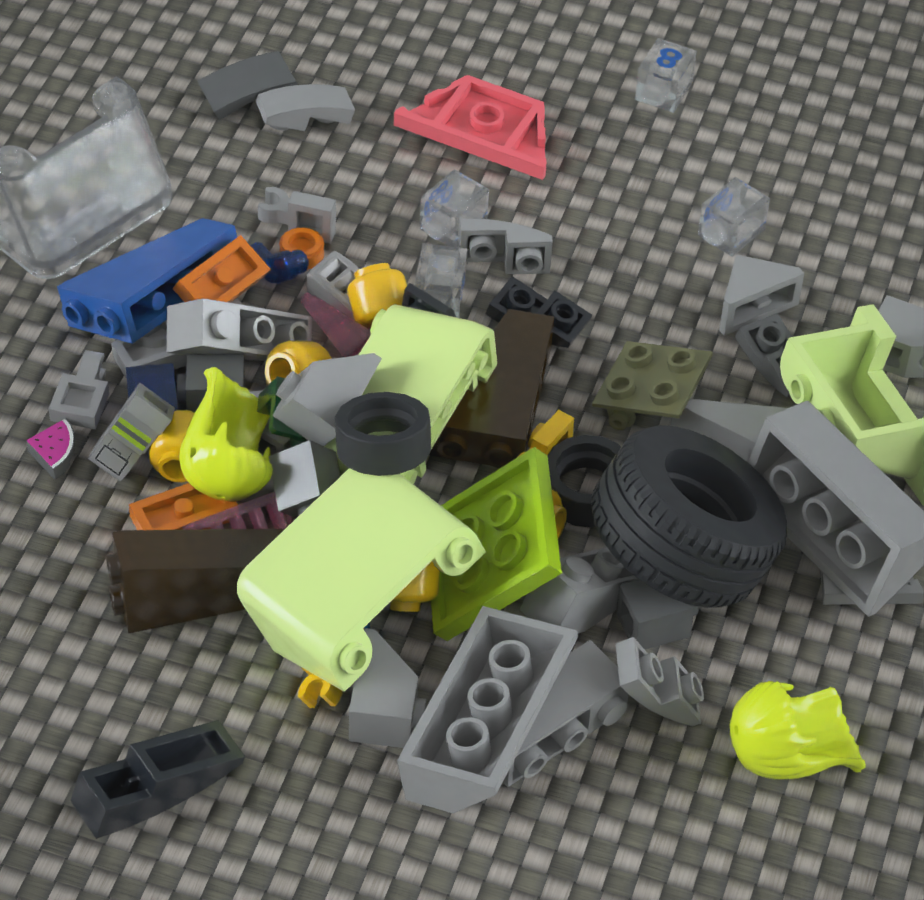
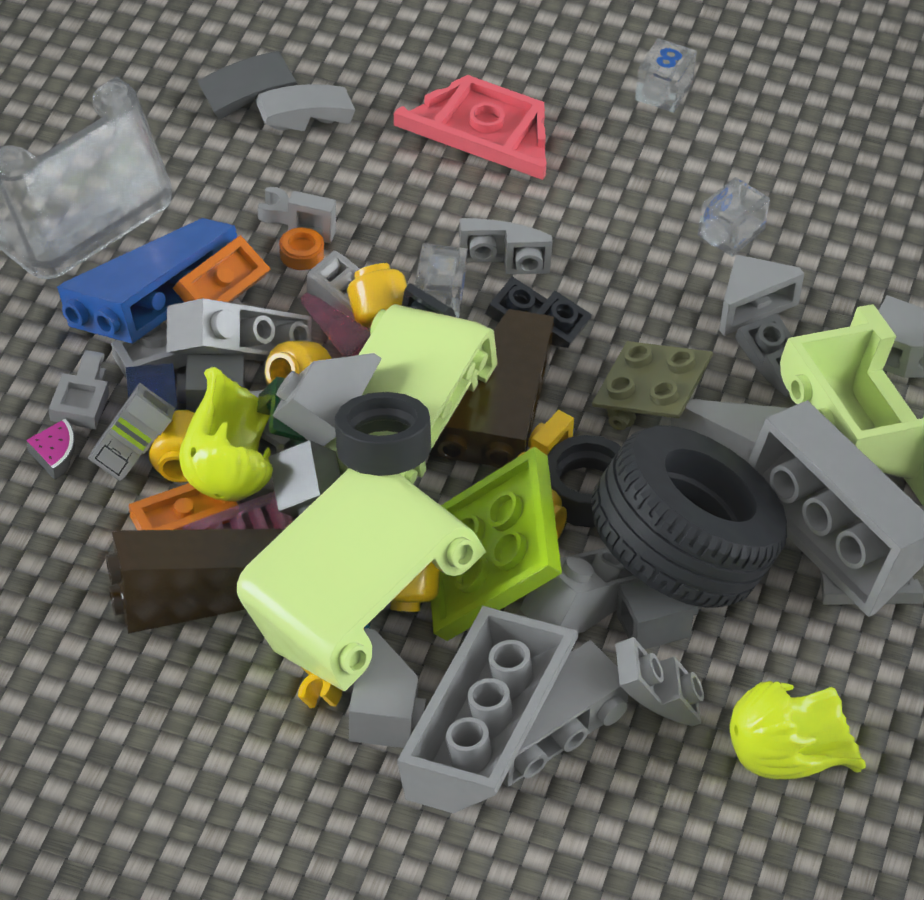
black slope [70,720,245,839] -> none
clear blue arm [250,242,309,283] -> none
clear brick [420,169,489,249] -> none

